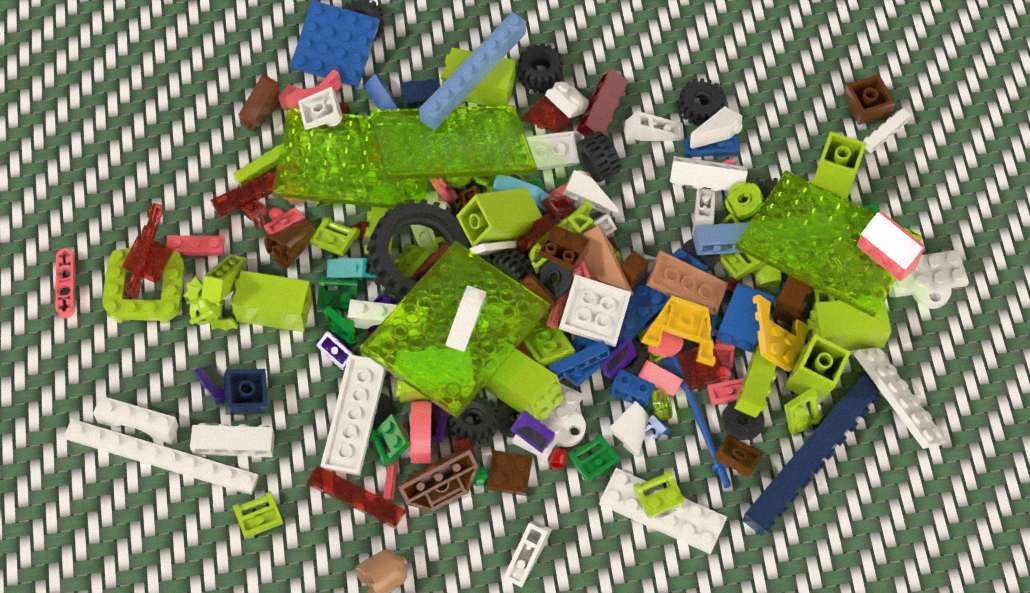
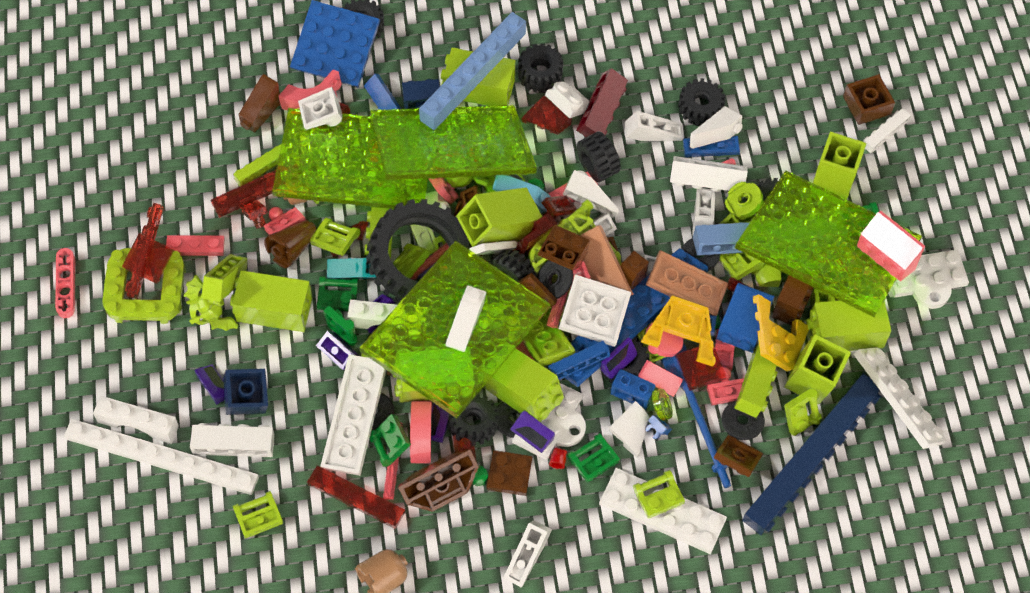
white tile [520,131,580,172] -> none

